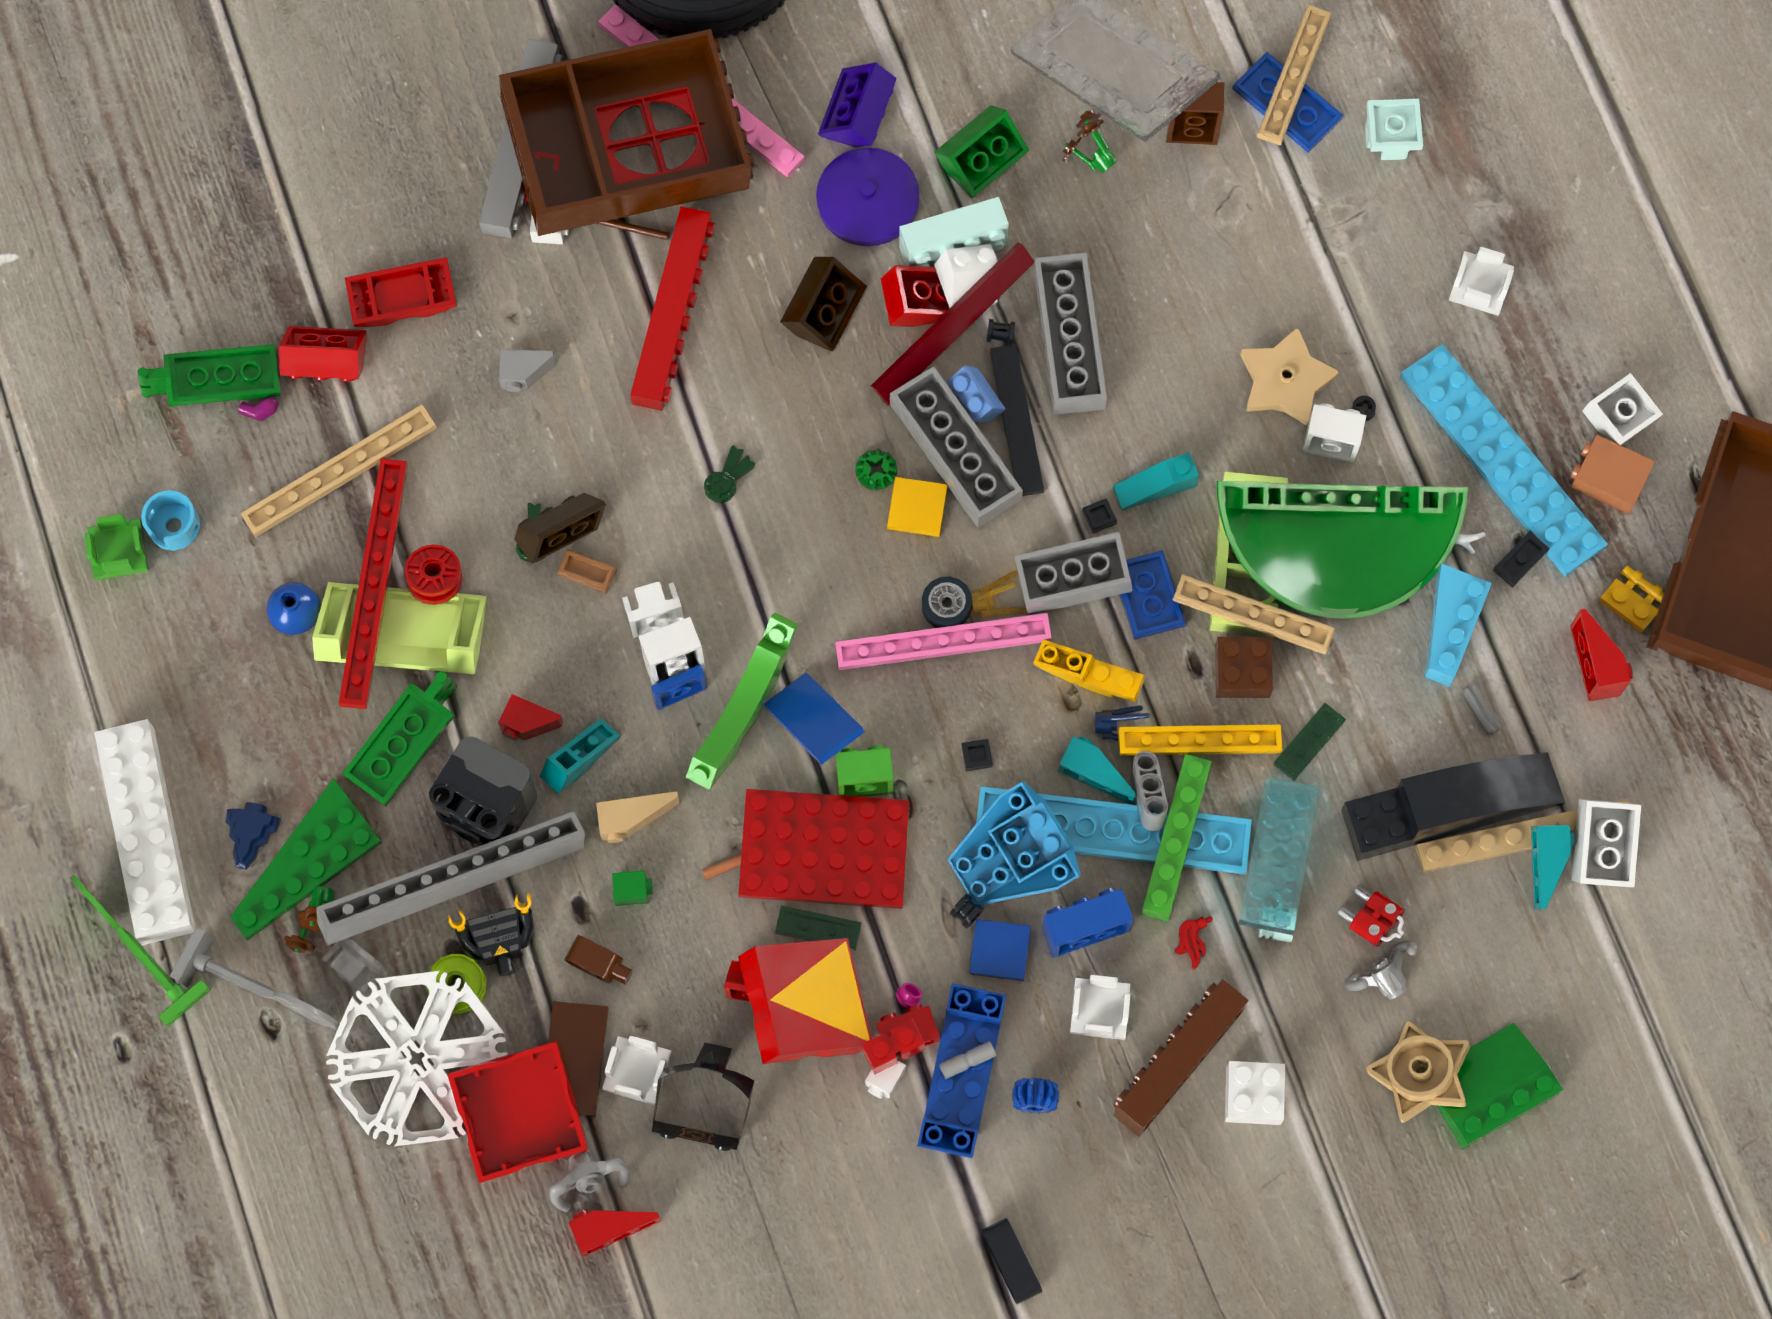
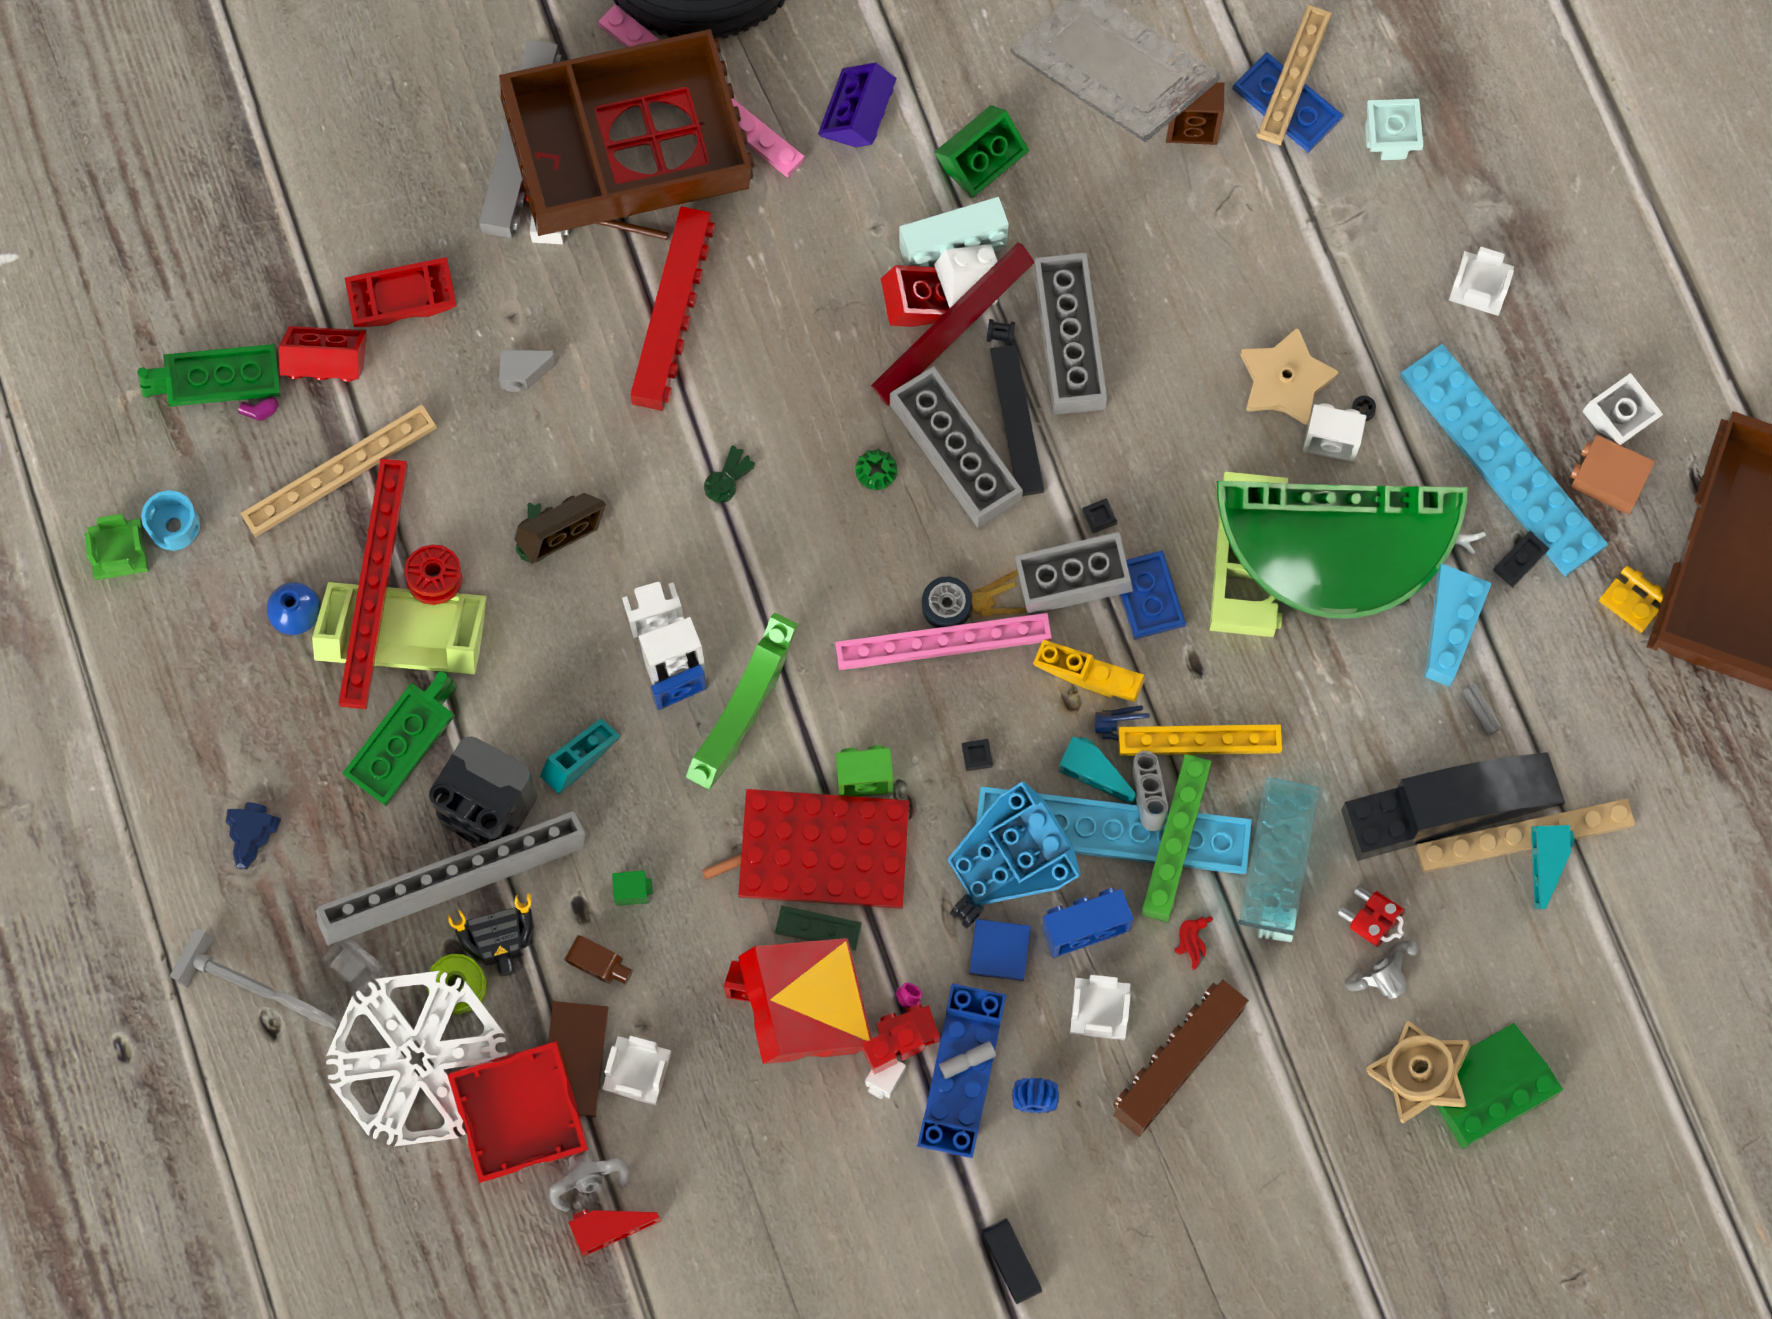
bright green piece [70,875,211,1027] -> none
white brick [94,719,196,945] -> none
green wing [230,778,382,941] -> none
reddish brown plant [284,886,335,953] -> none
red slope [498,694,563,740] -> none
medium nougat tile [557,549,617,594] -> none
tan slope [596,791,680,843] -> none
black piece [652,1043,754,1151] -> none
blue tile [764,672,865,765] -> none
dark brown slope [780,257,867,351] -> none
dark purple dish [816,148,919,246] -> none
yellow tile [887,477,948,537] -> none
medium blue brick [947,366,1006,423] -> none
plant [1062,110,1118,173] -> none
teal slope [1113,452,1199,511] -> none
tan tile [1173,574,1335,655] -> none
reddish brown brick [1215,637,1273,698] -> none
white brick [1225,1061,1285,1125] -> none
clear green tile [1274,703,1346,781] -> none
red slope [1570,609,1633,701] -> none
white brick [1571,799,1641,887] -> none

